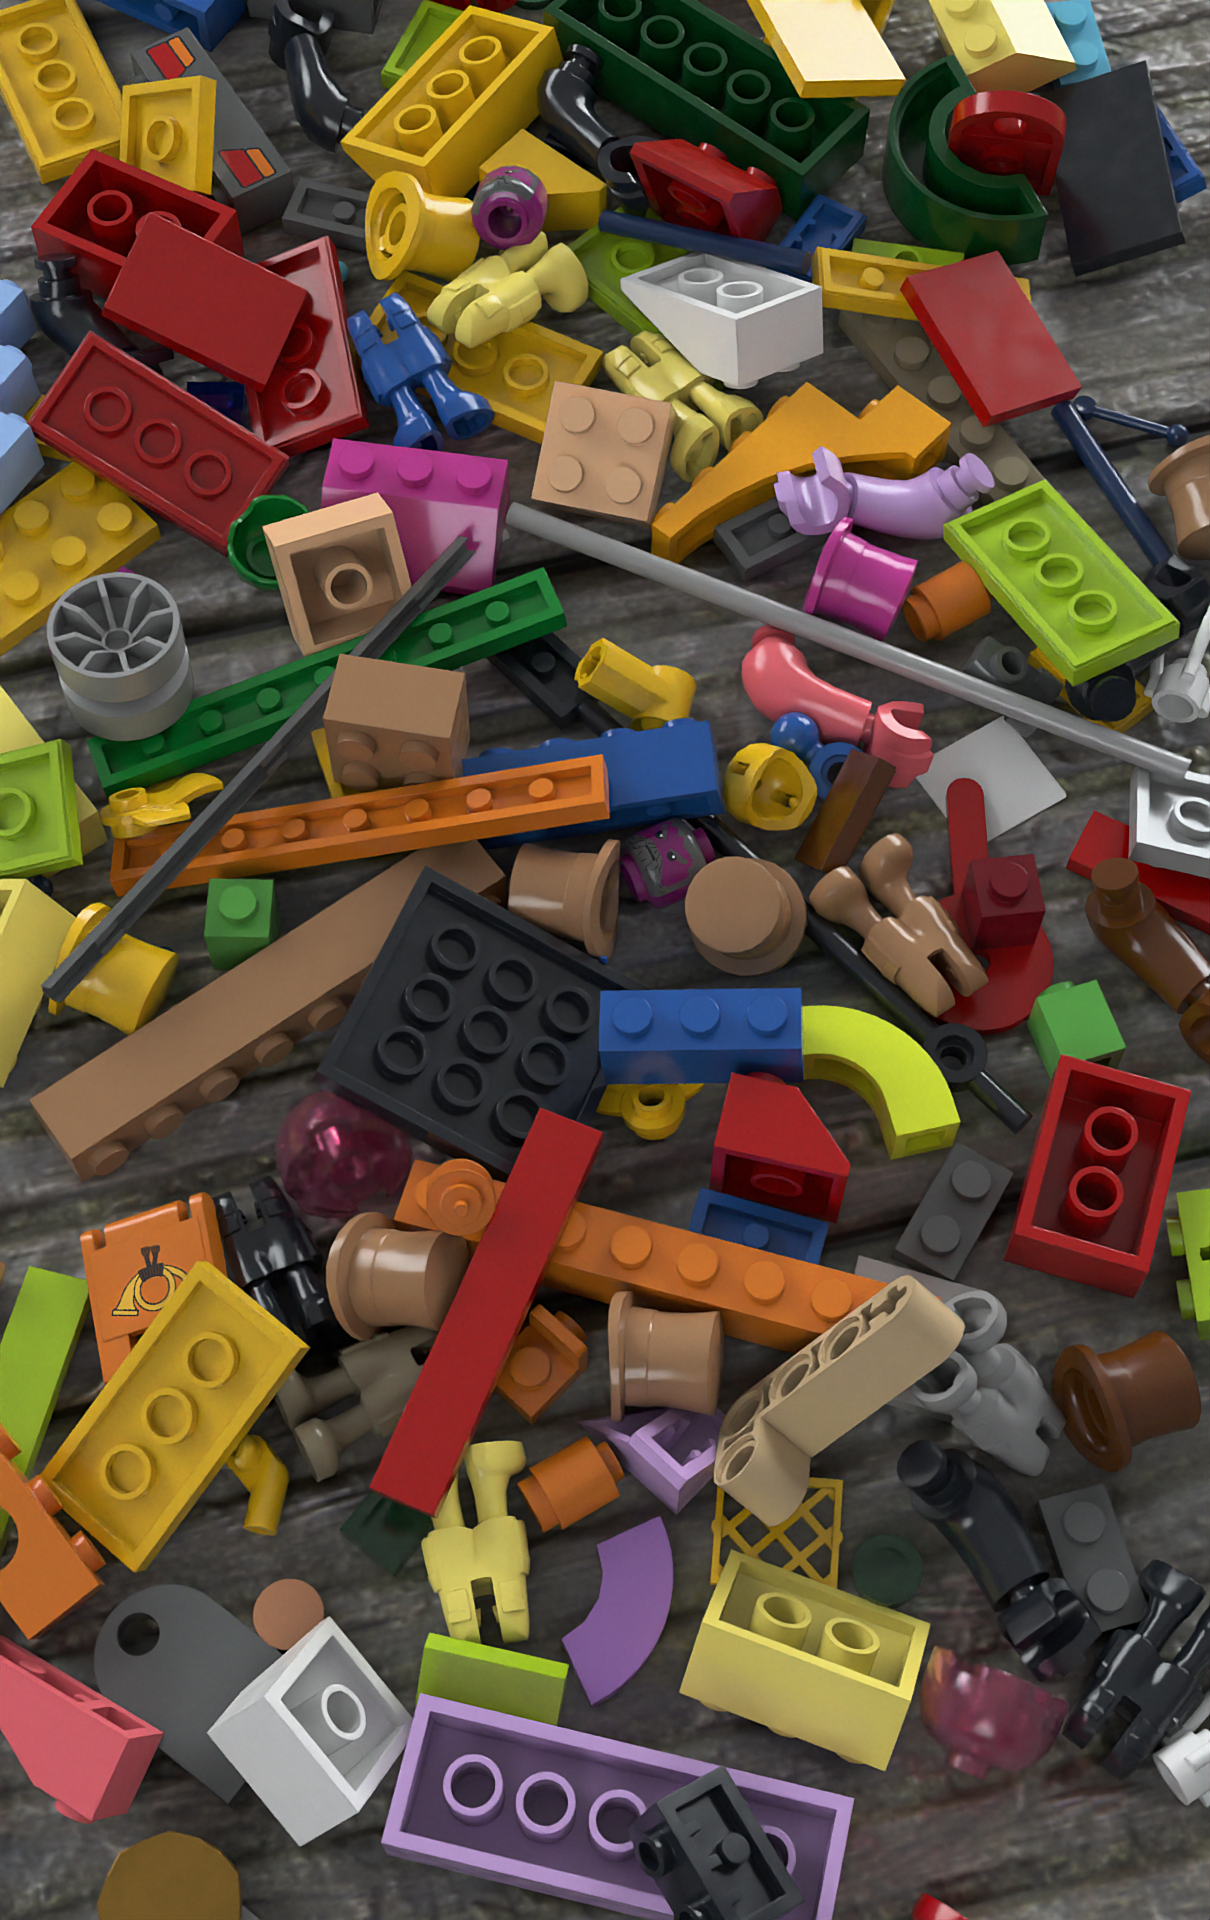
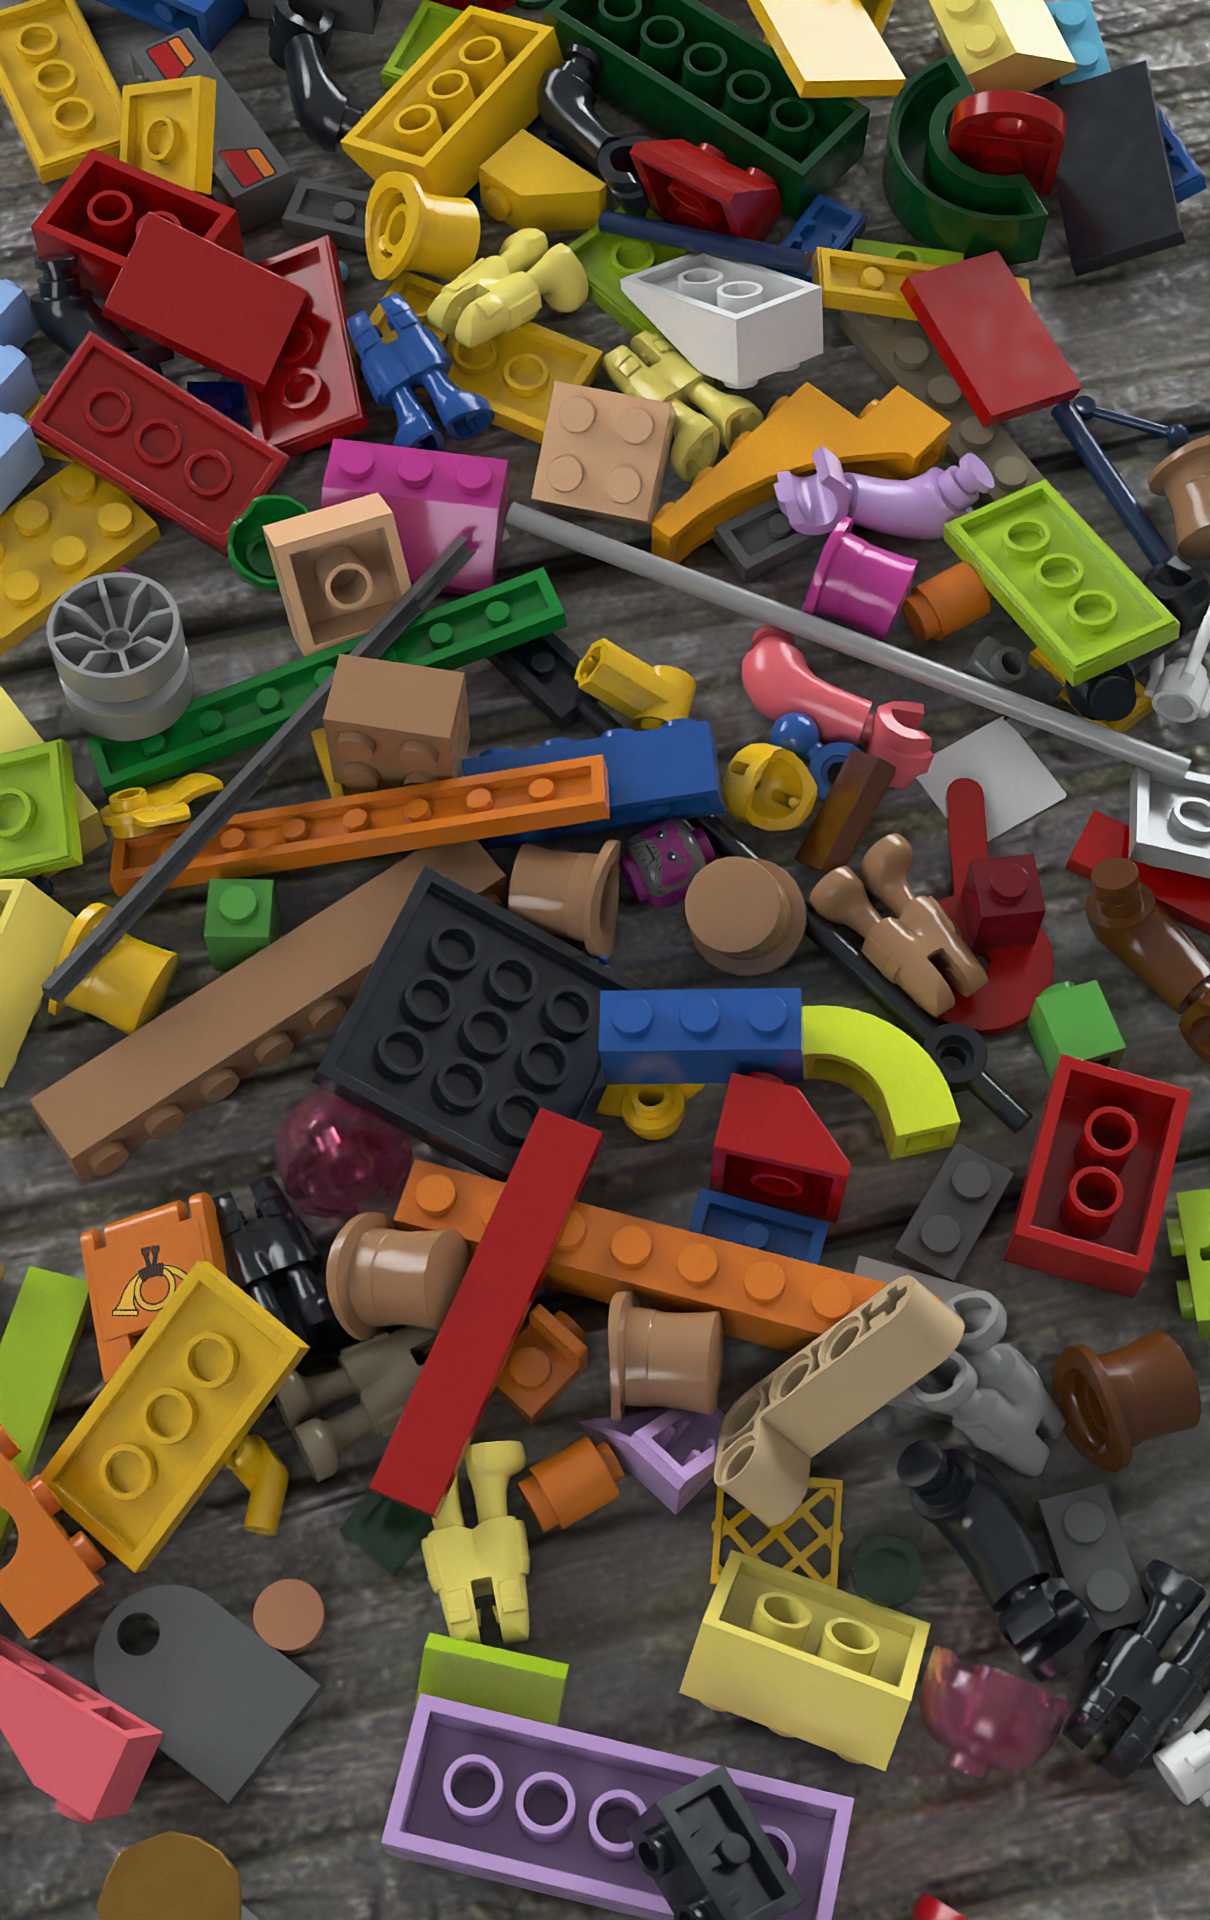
white slope [207,1616,413,1847] -> none
orange wheel [426,1159,496,1236] -> none
magenta head [471,165,549,251] -> none
medium lavender tile [562,1516,673,1709] -> none

